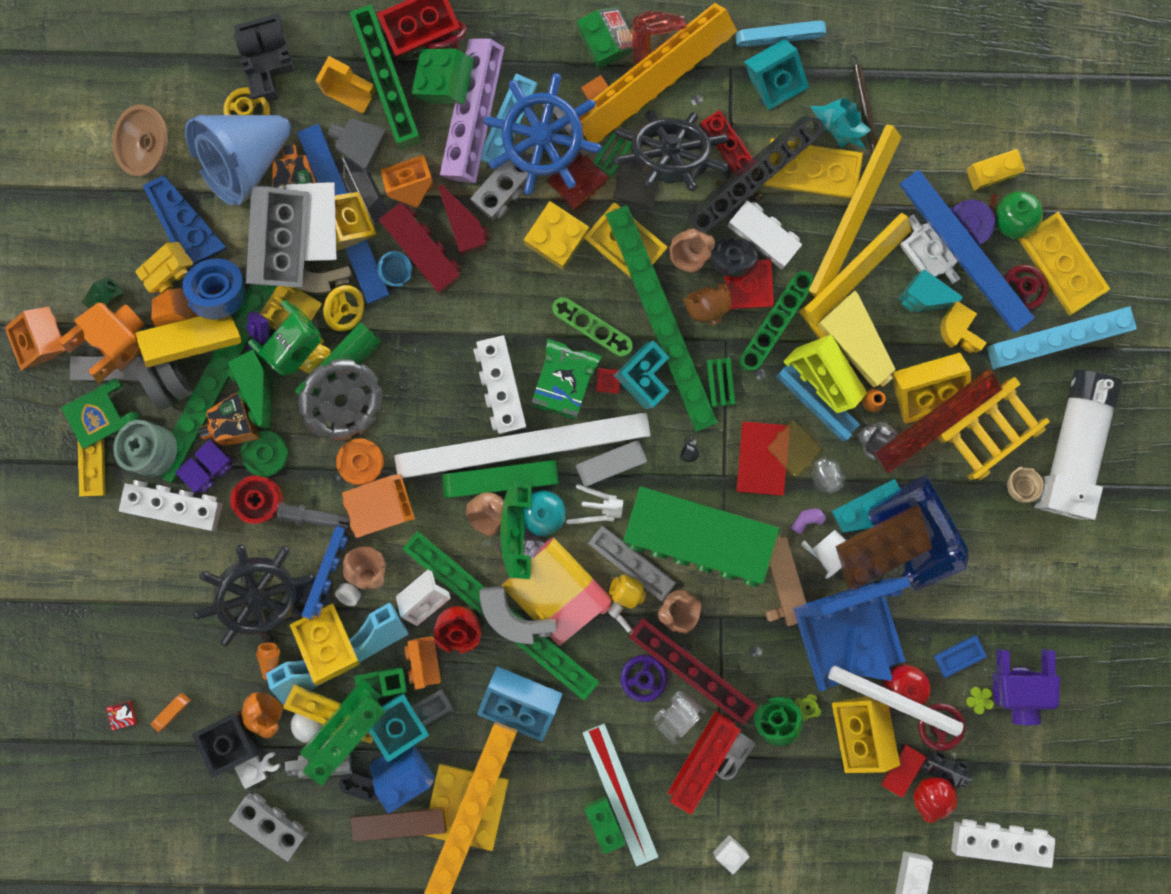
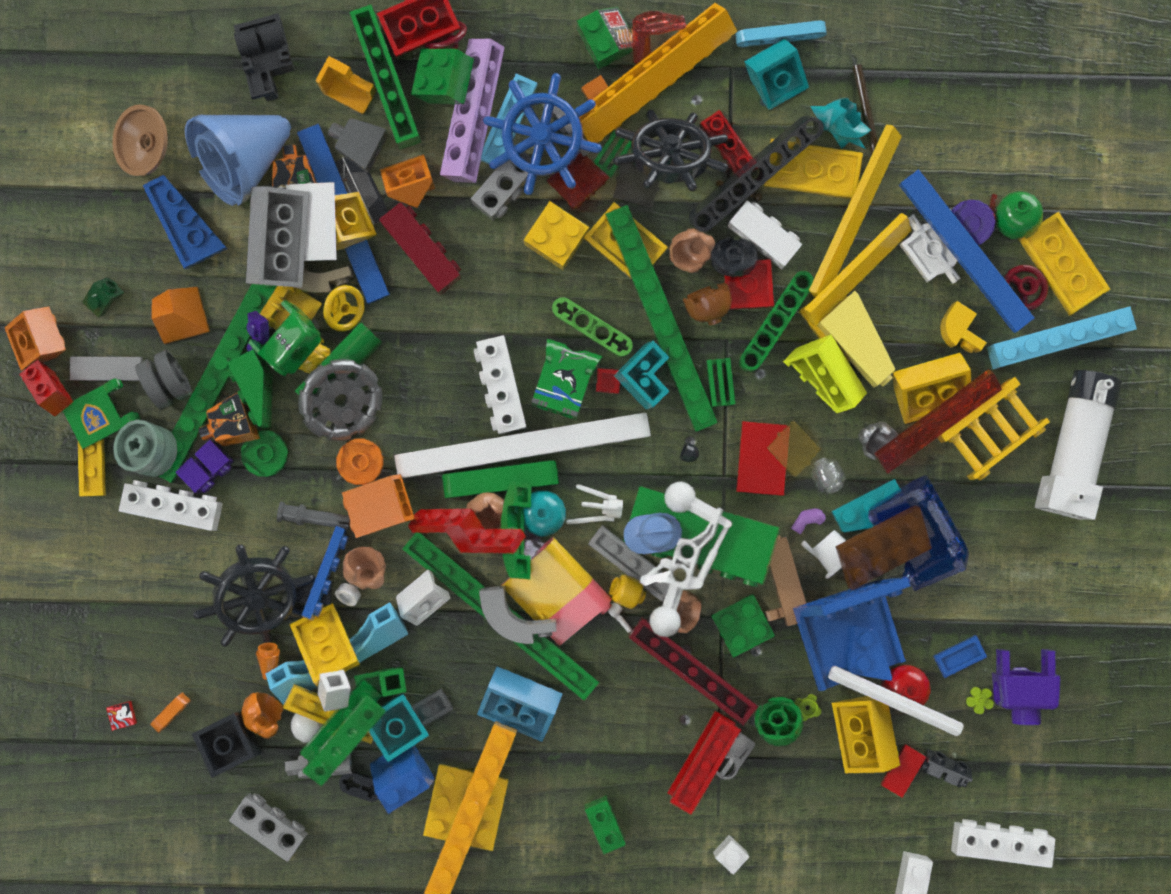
orange piece [58,303,144,383] -> none
yellow tile [135,315,241,367] -> none
yellow brick [136,242,193,294] -> none
blue piece [183,259,246,320] -> none
yellow piece [223,87,270,115] -> none
red brick [230,476,283,524] -> none
white plate [235,752,281,789] -> none
reddish brown tile [350,807,447,841] -> none
dark azure hair [377,251,413,287] -> none
orange bracket [405,636,441,689] -> none
red cylinder [434,606,481,653] -> none
dark red slope [438,184,490,256] -> none
light grey beam [576,440,648,487] -> none
light aqua tile [583,723,658,866] -> none
dark purple piece [620,655,668,702] -> none
clear brick [653,691,707,745] -> none
dark azure fence [776,365,860,442] -> none
orange cone [862,389,886,412] -> none
teal slope [898,269,963,312] -> none
red hair [913,777,958,823] -> none
dark red piece [918,703,966,751] -> none
yellow brick [967,149,1025,191] -> none
tan hair [1007,466,1044,503] -> none
none -> red brick [19,359,73,416]
none -> white brick [318,670,350,712]
none -> red bracket [408,509,526,553]
none -> medium blue piece [624,513,682,554]
none -> white piece [640,482,732,637]
none -> green plate [711,594,775,658]

